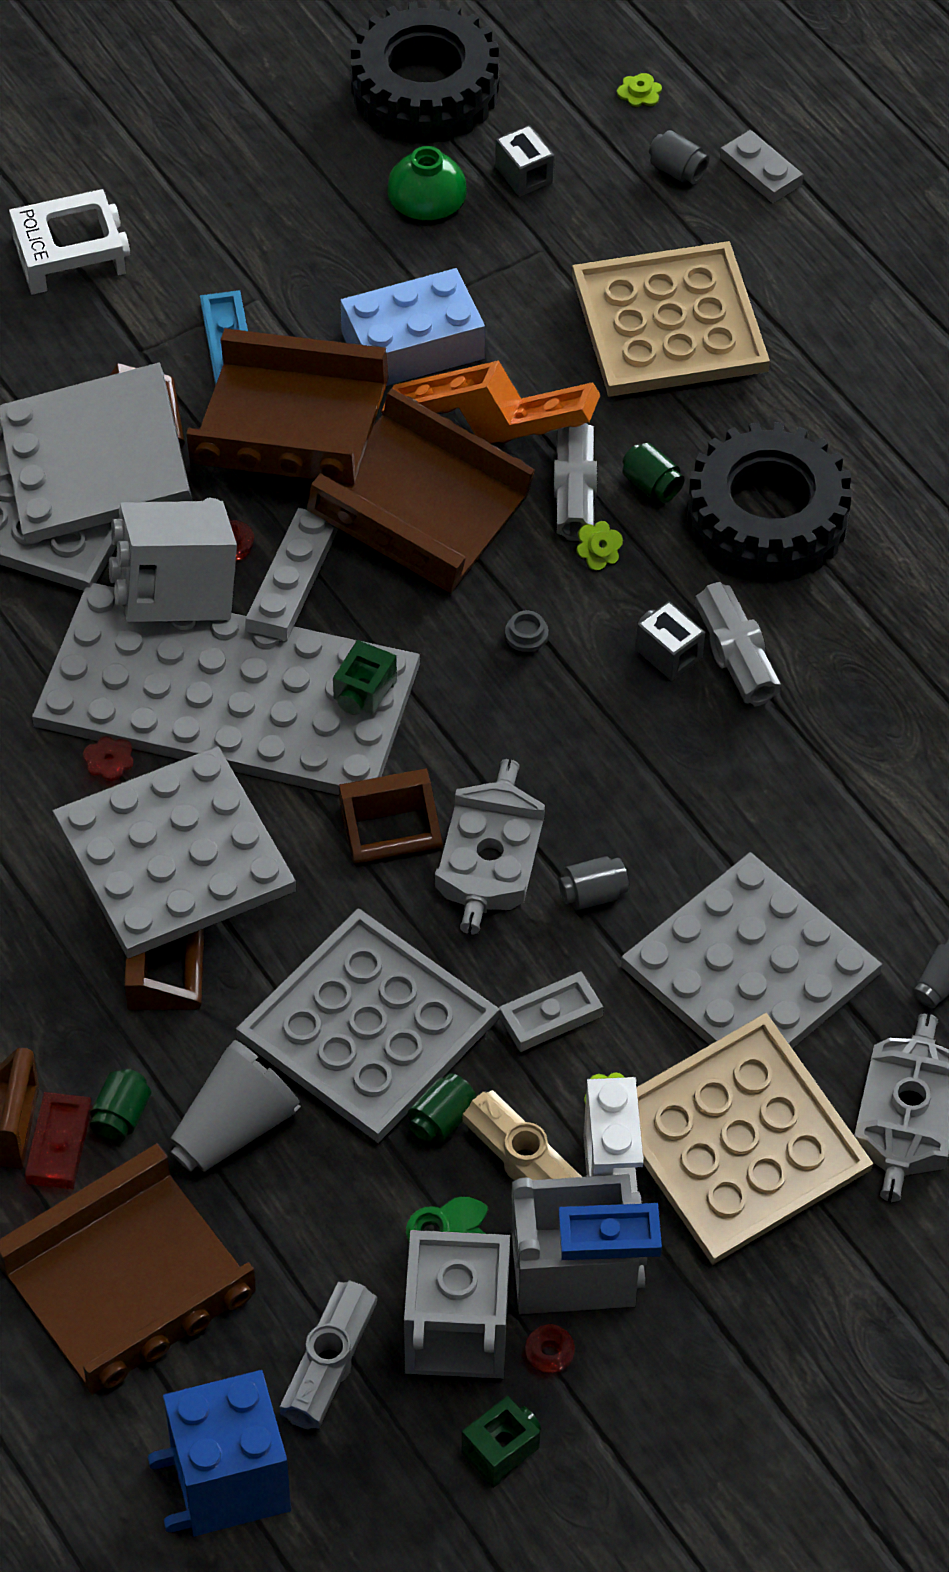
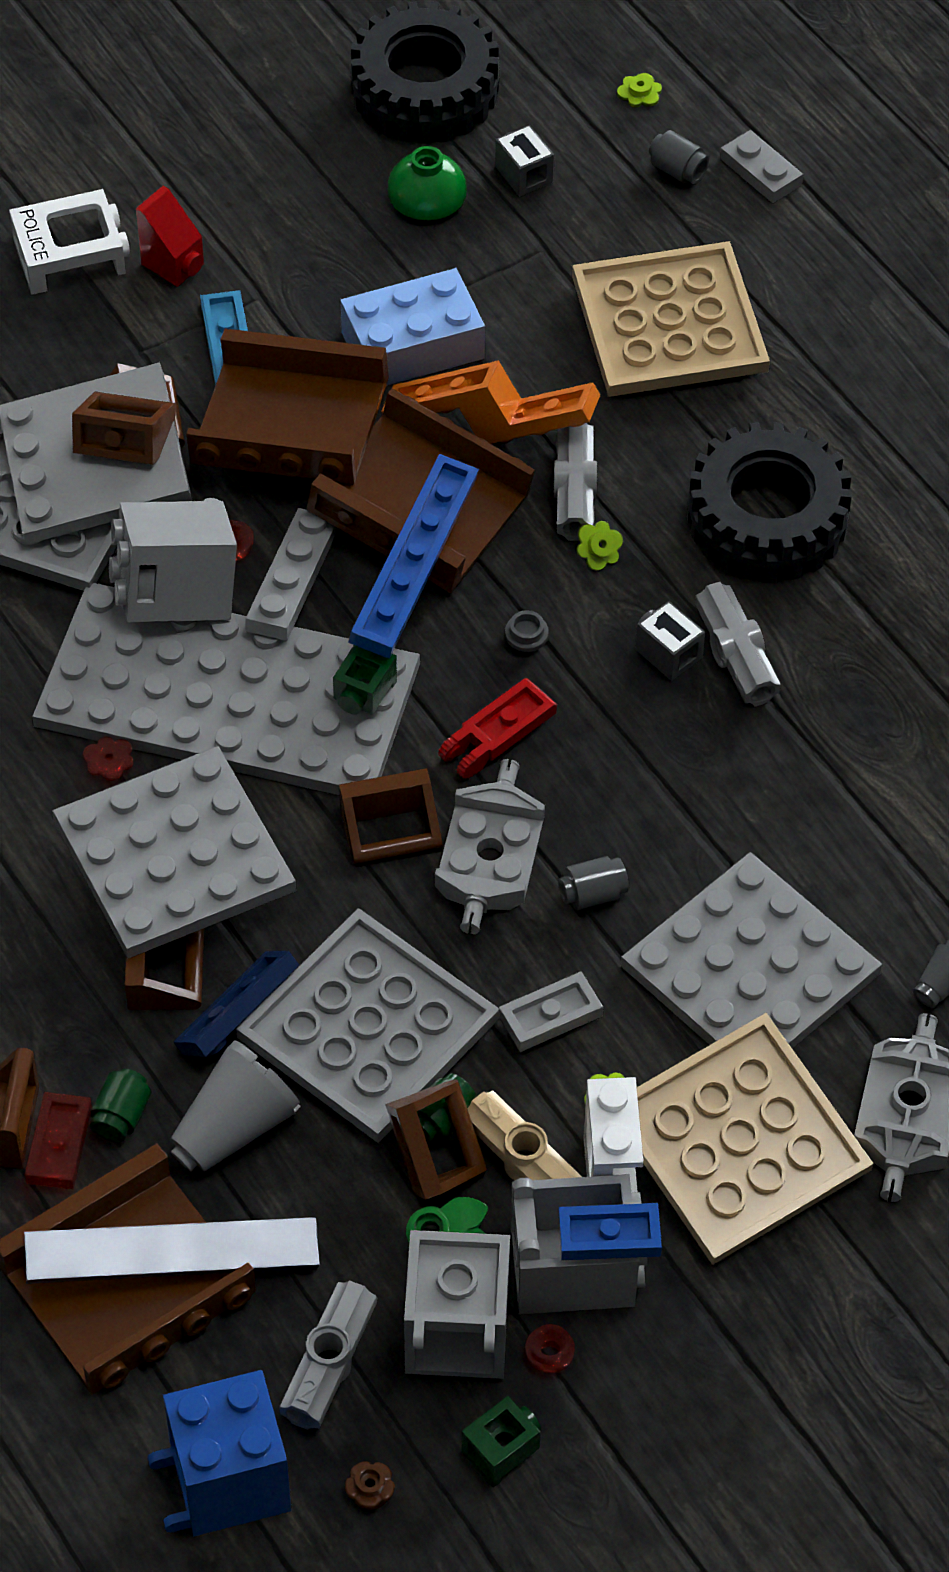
dark green brick [622,442,685,503] -> none
none -> tile [23,1217,320,1284]
none -> reddish brown tile [72,391,177,465]
none -> red slope [136,185,204,287]
none -> dark blue plate [173,951,299,1057]
none -> reddish brown plate [345,1461,395,1510]
none -> blue plate [348,454,479,659]
none -> reddish brown tile [385,1079,487,1200]
none -> red hinge [438,678,557,779]

